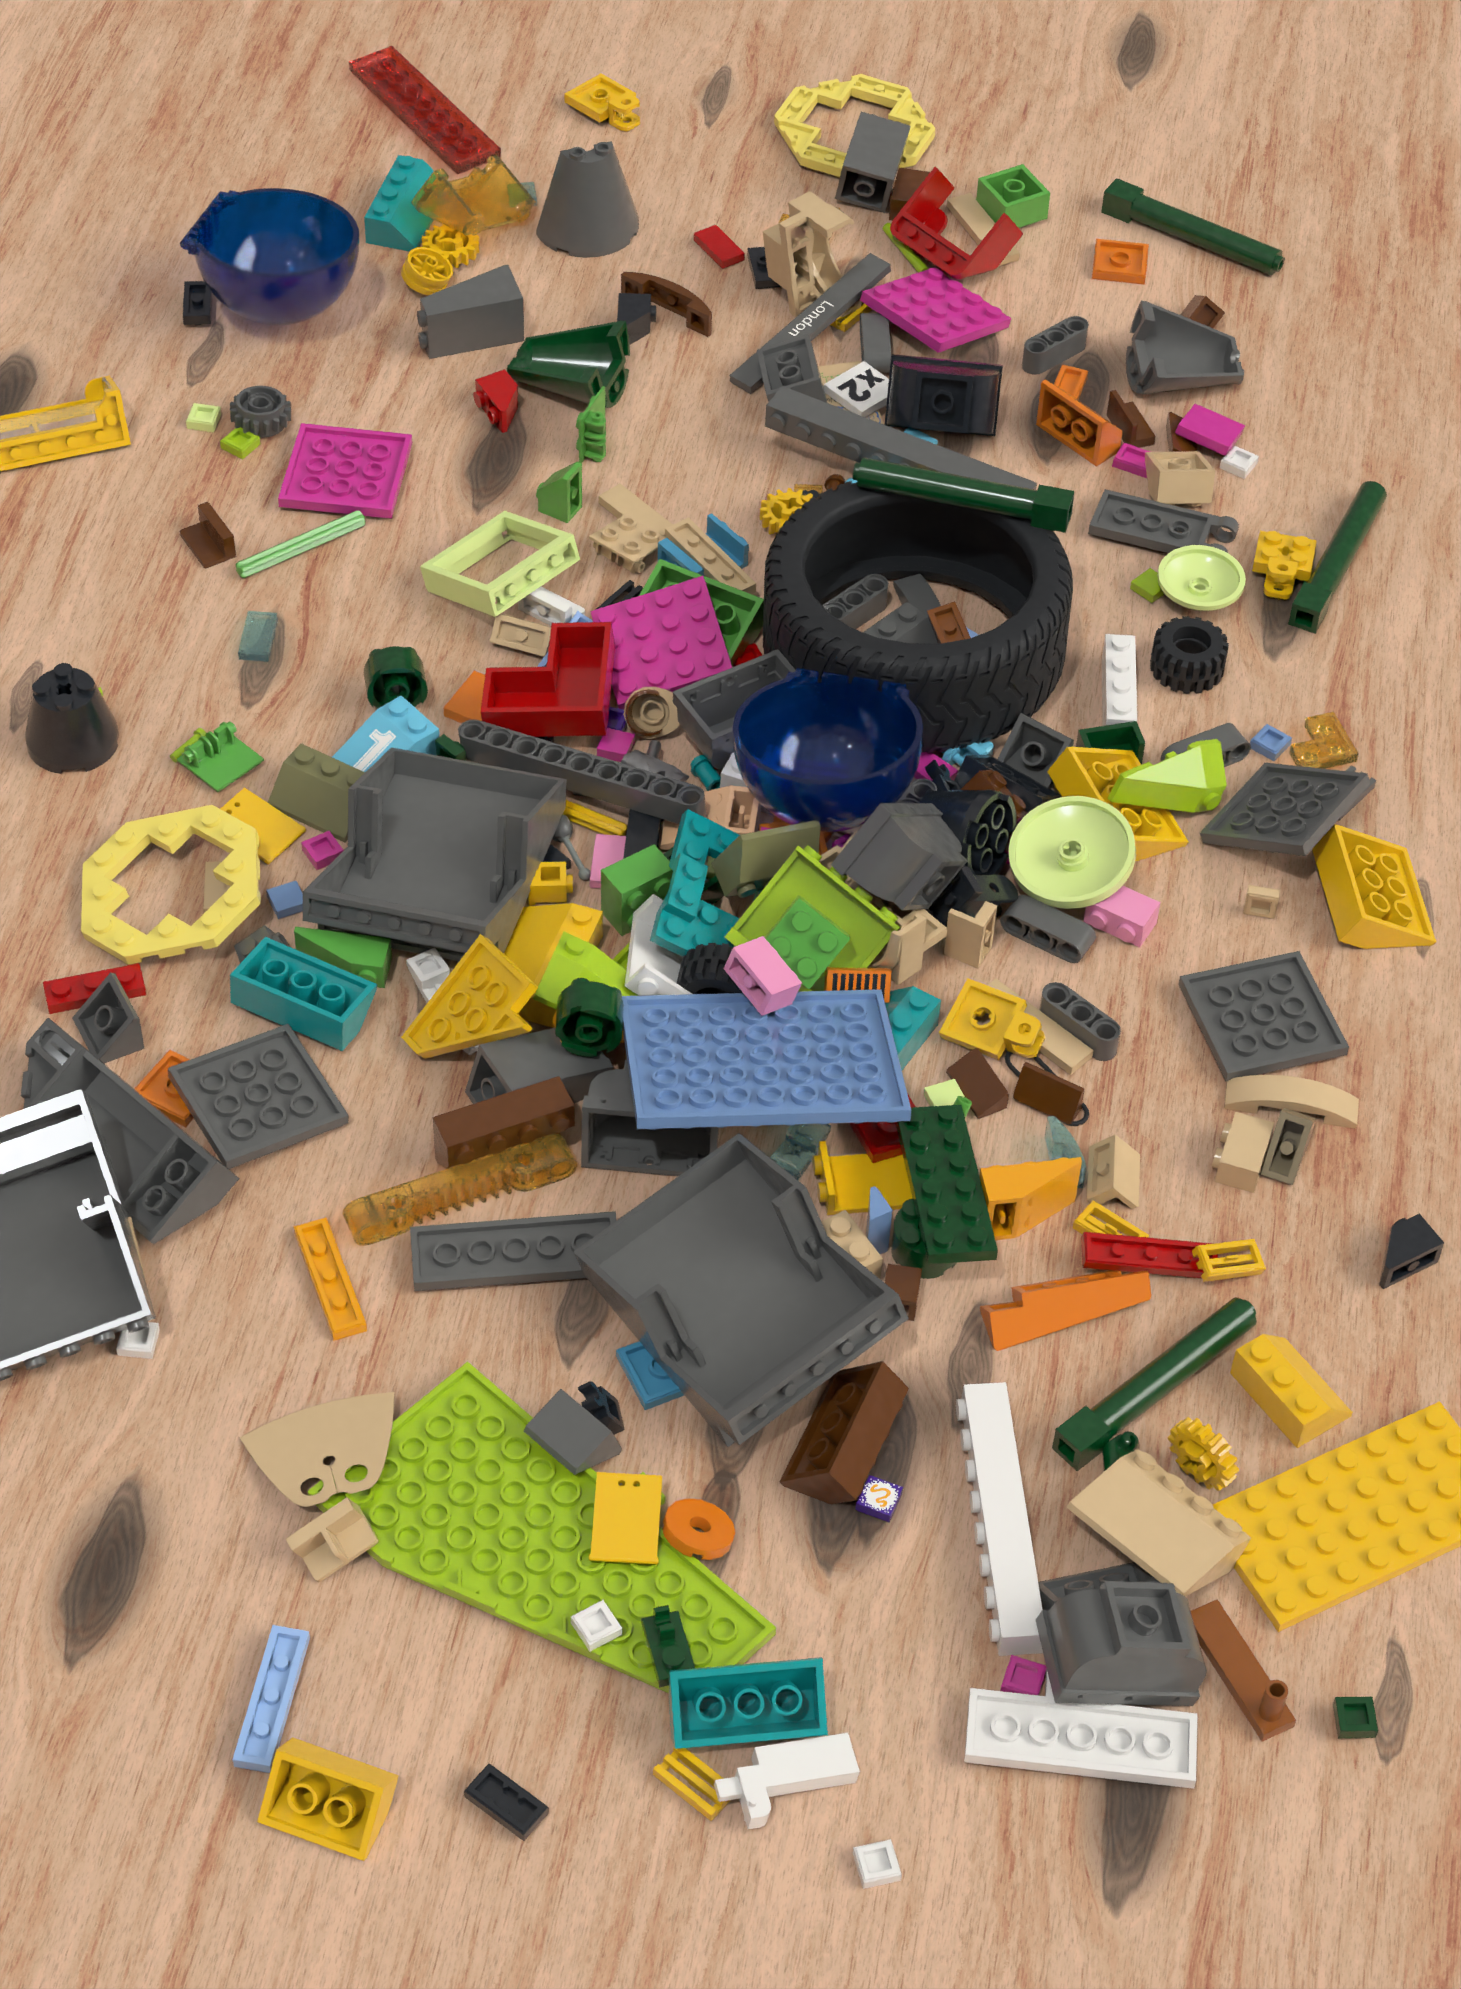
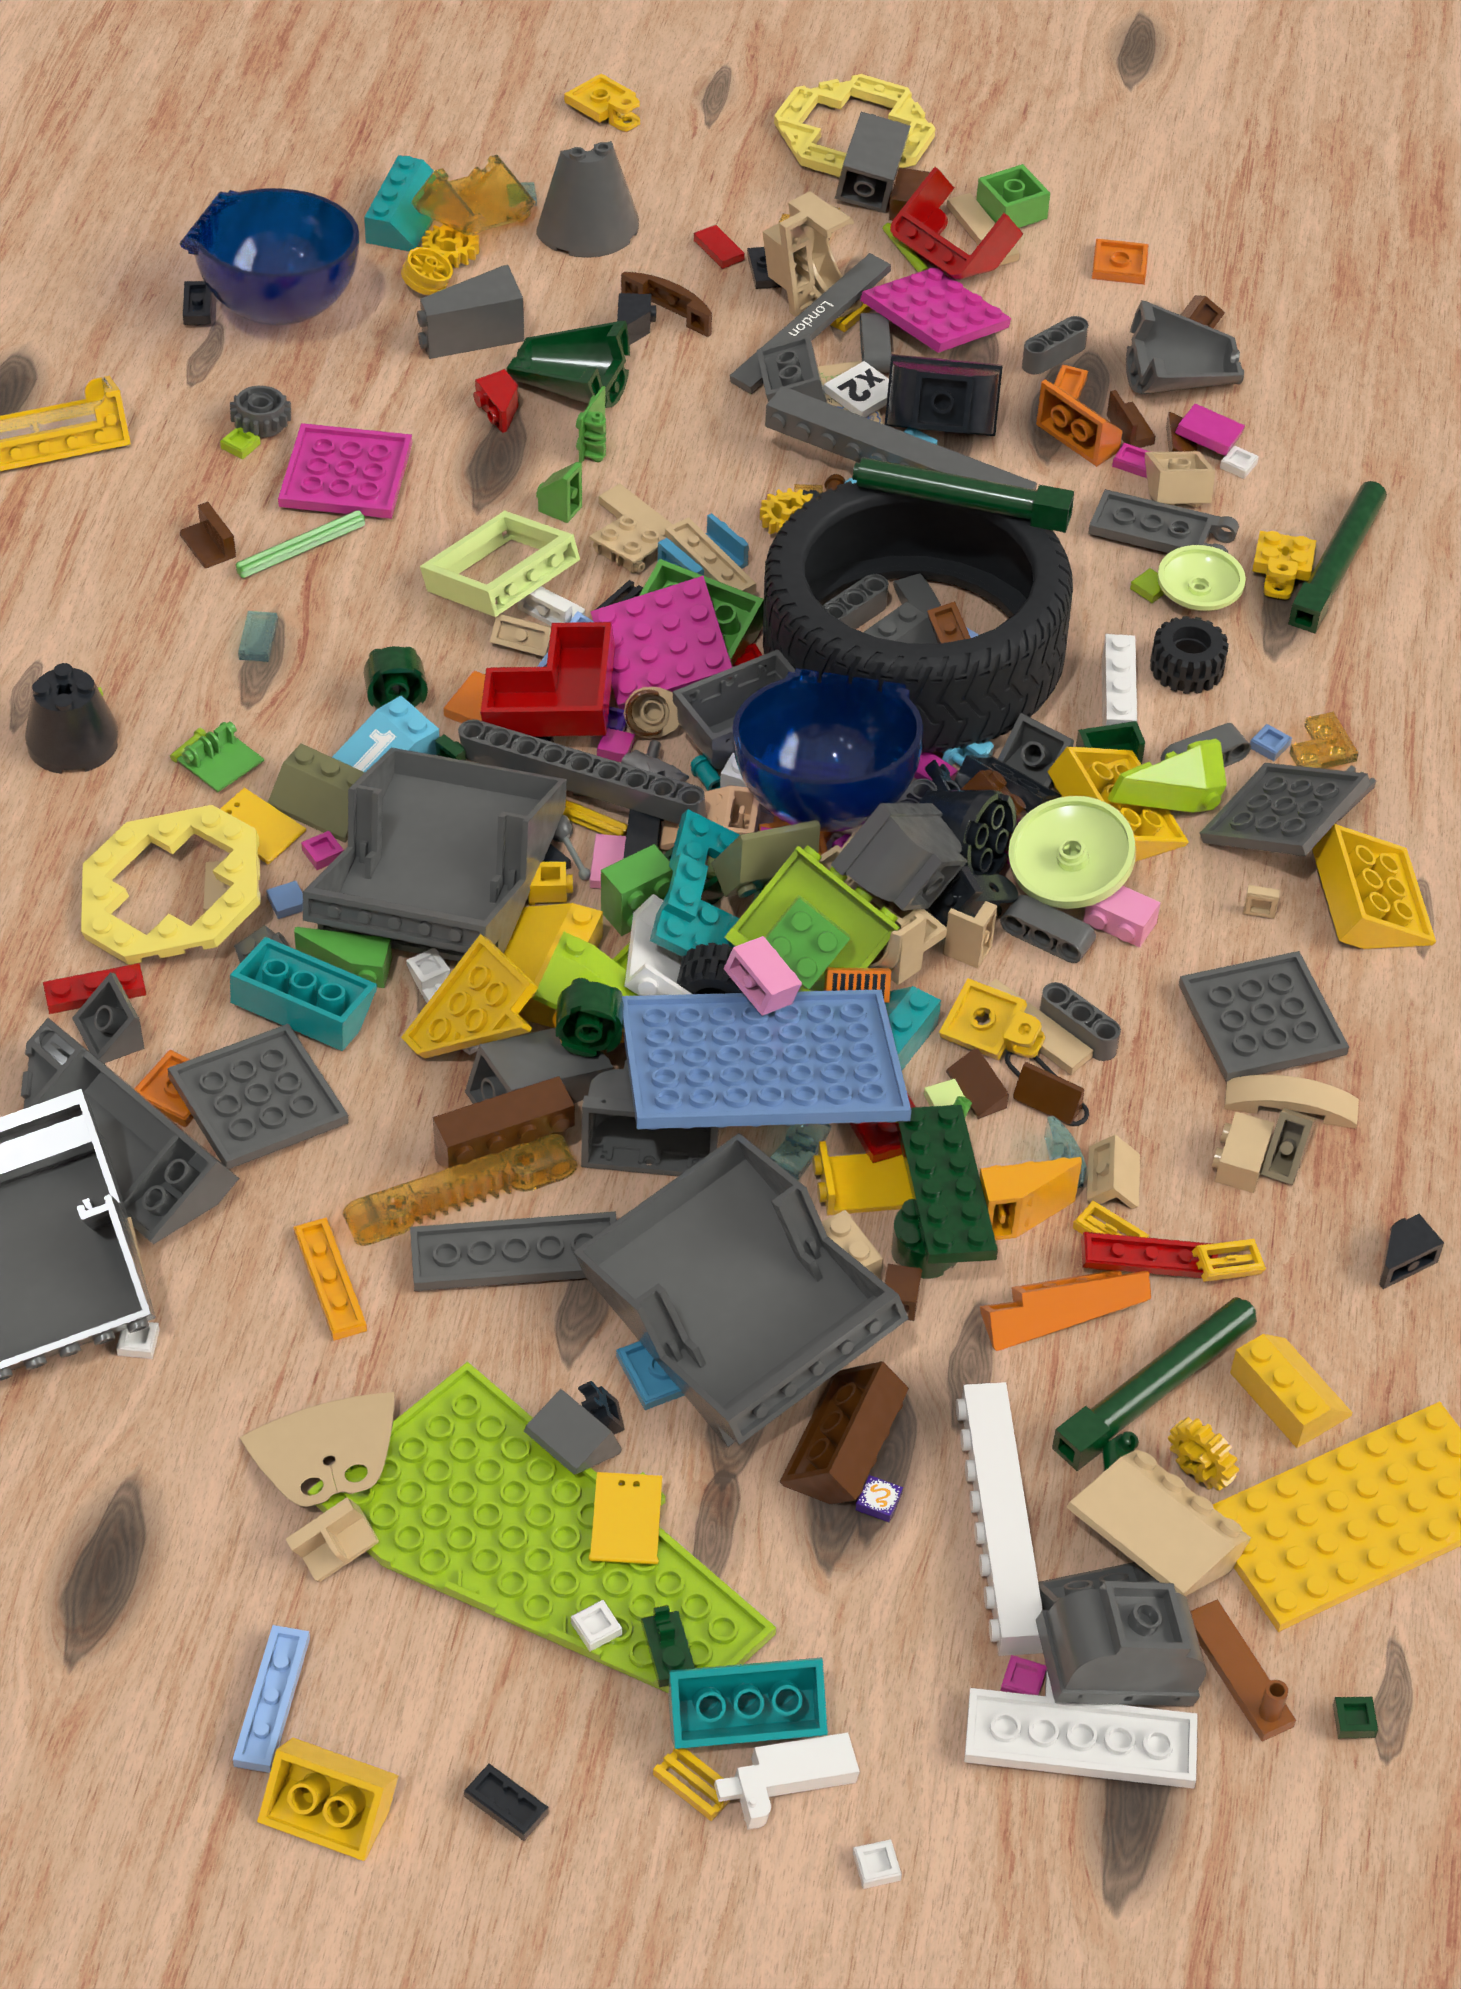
yellowish green tile [186,403,222,432] -> none
clear red plate [349,46,501,174] -> none
orange tile [662,1498,736,1560] -> none
medium blue slope [866,1186,893,1254] -> none
dark green brick [1101,178,1285,275] -> none

